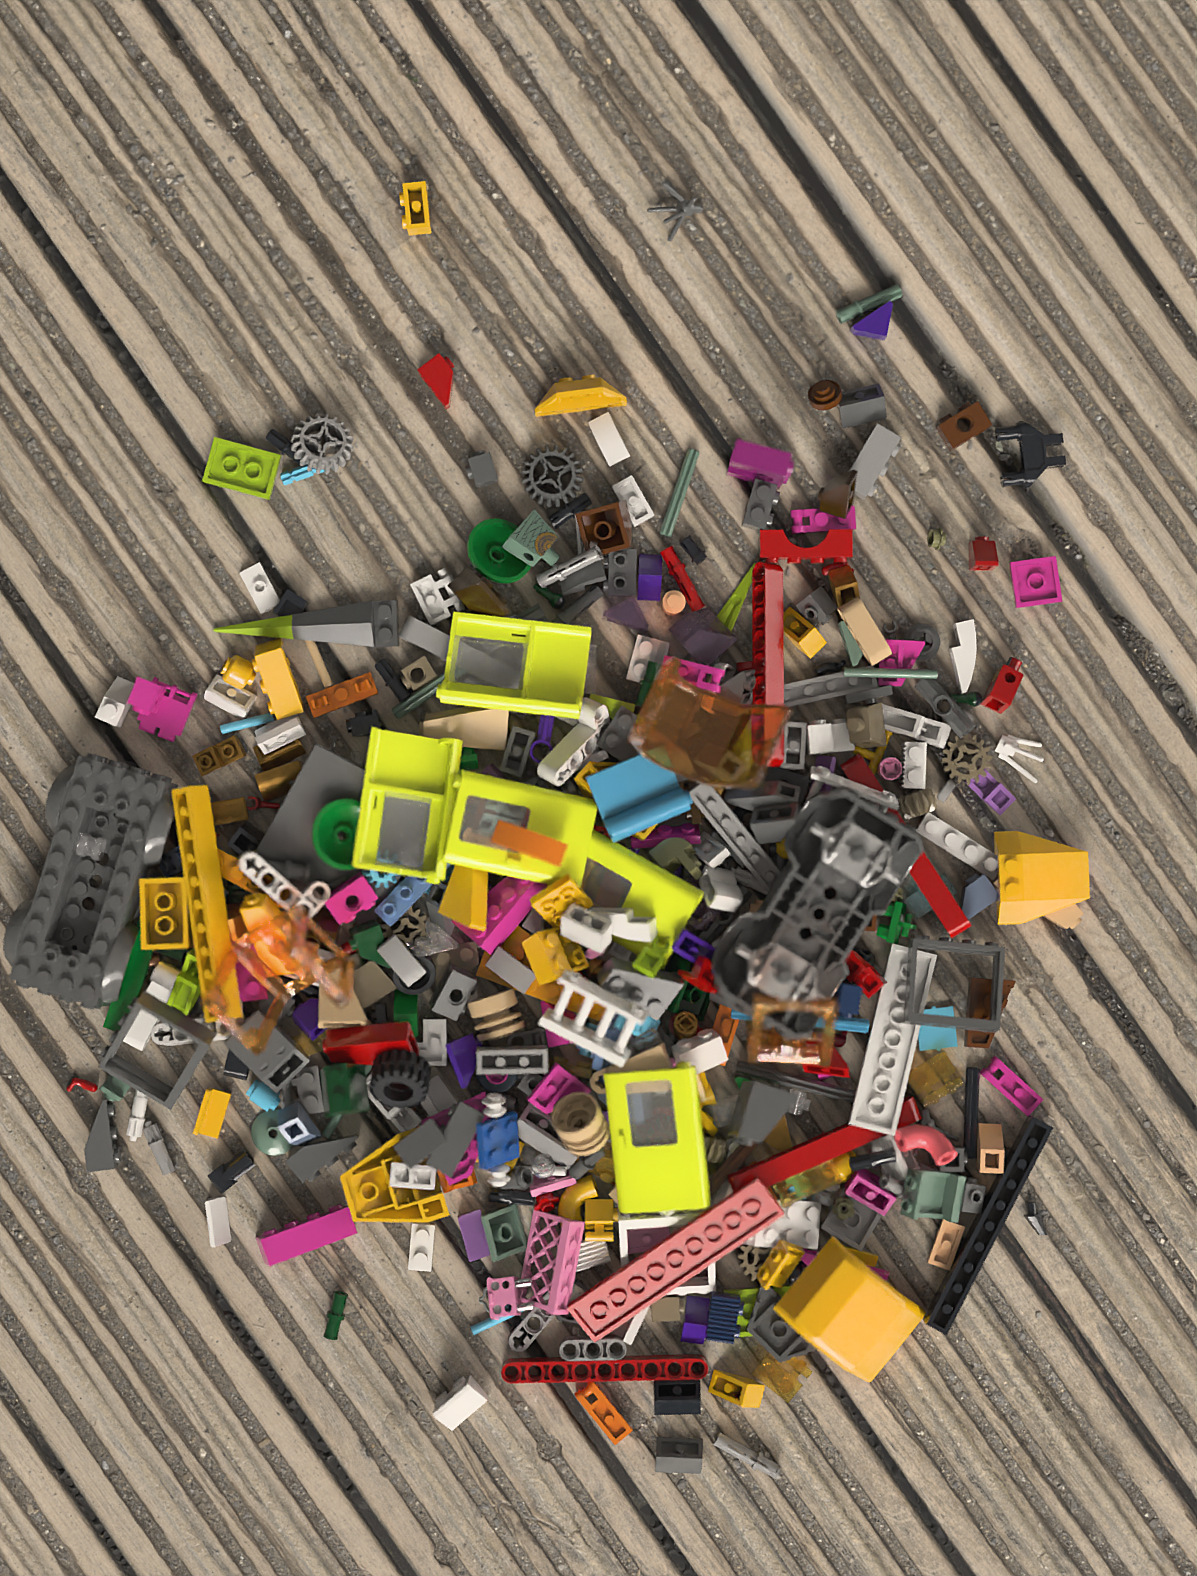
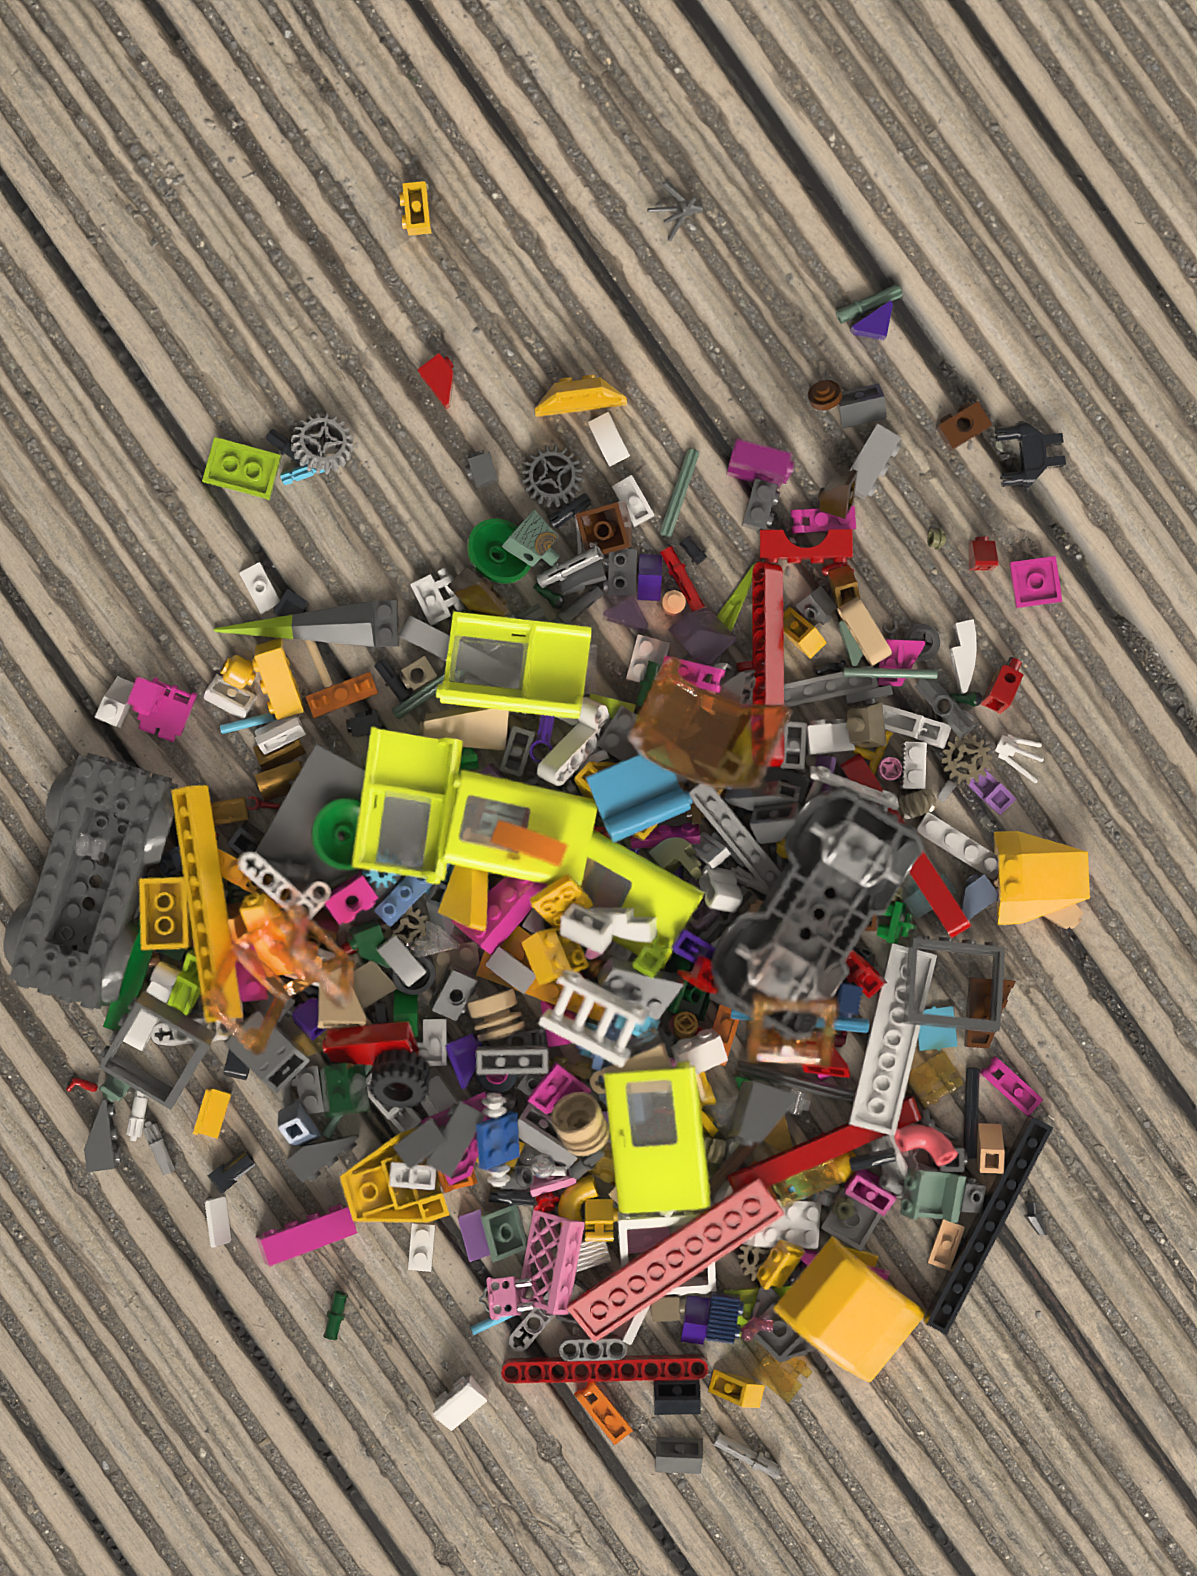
pearl gold slope [192,735,247,777] -> none
medium azure brick [246,1079,282,1112] -> none
sand green dish [251,1109,293,1156] -> none
none -> clear pink arm [741,1318,774,1341]

